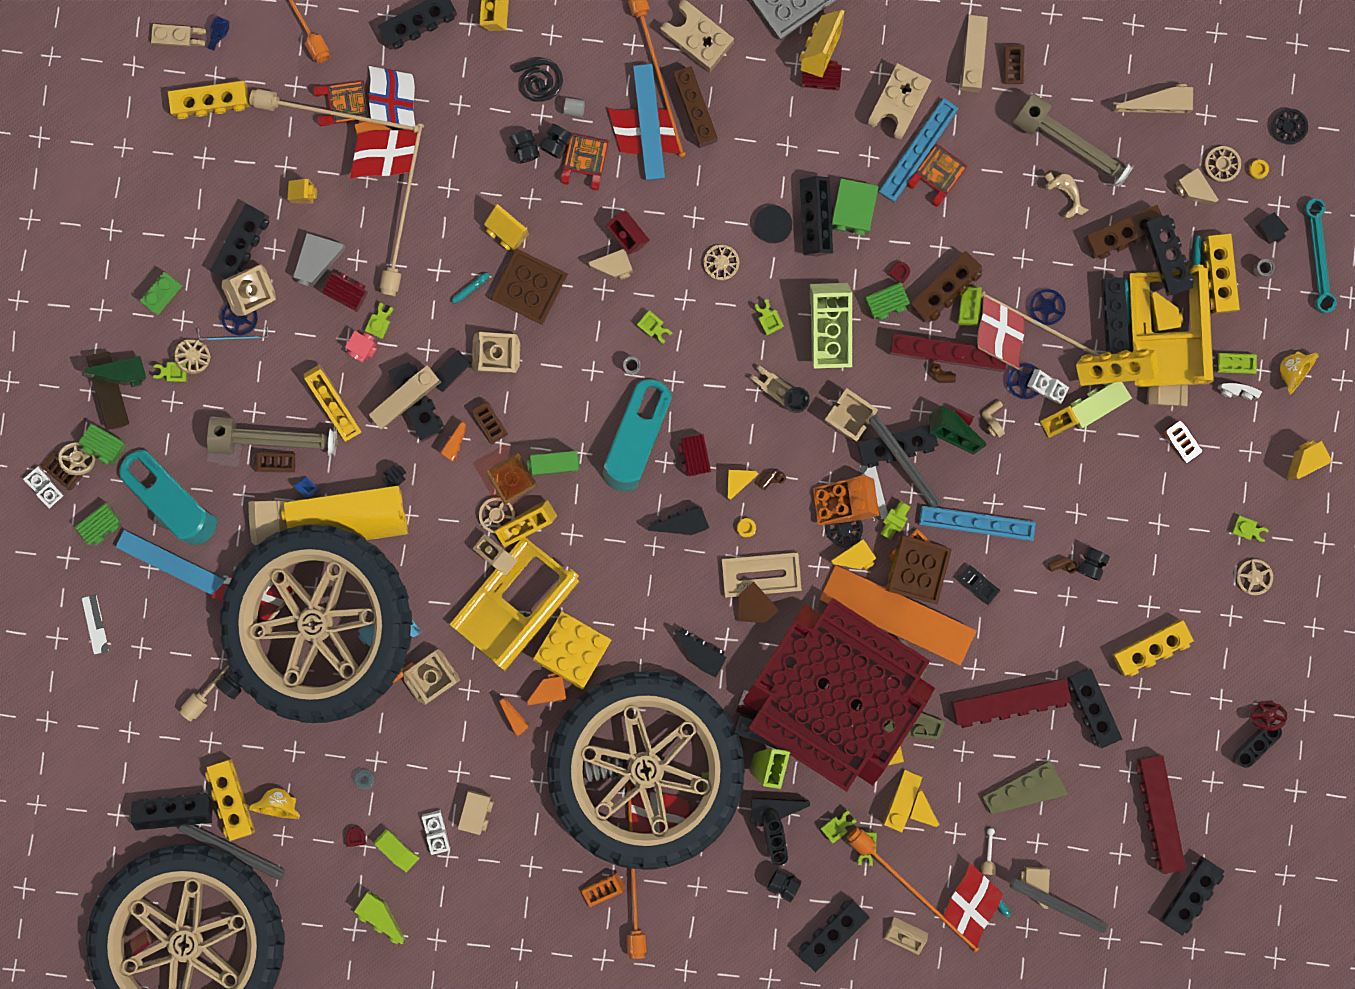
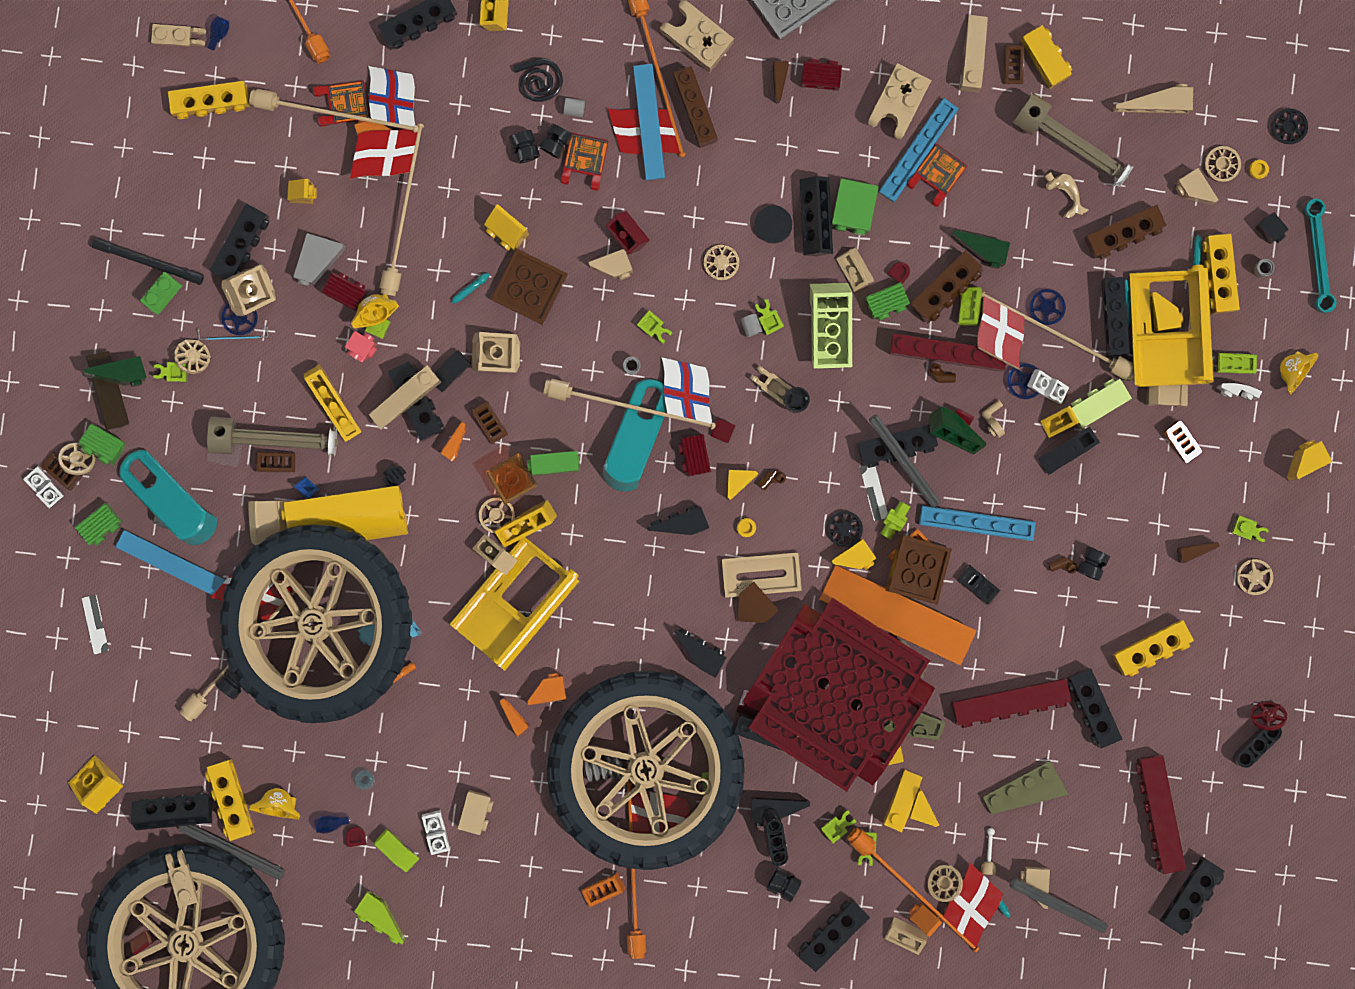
tan slope [403,649,460,705] -> none
yellow plate [533,611,611,689] -> none
lime slope [749,748,790,789] -> none
yellow slope [799,10,845,77] -> none
orange slope [813,475,879,526] -> none
tan piece [824,388,878,442] -> none
yellow brick [1076,348,1160,386] -> none
black brick [1143,214,1194,296] -> none
none -> yellow slope [68,755,123,814]
none -> black piece [92,237,204,285]
none -> tan hinge [165,850,199,908]
none -> clear blue piece [315,815,350,834]
none -> yellow hat [351,294,399,328]
none -> flag [543,357,716,429]
none -> dark red slope [711,418,736,443]
none -> light grey beam [740,314,763,337]
none -> reddish brown slope [773,61,789,103]
none -> tan slope [836,248,874,292]
none -> orange slope [908,902,942,937]
none -> tan wheel [928,865,963,902]
none -> dark green slope [951,230,1010,269]
none -> yellow brick [1020,25,1072,89]
none -> black slope [1038,426,1100,475]
none -> reddish brown slope [1177,542,1220,563]

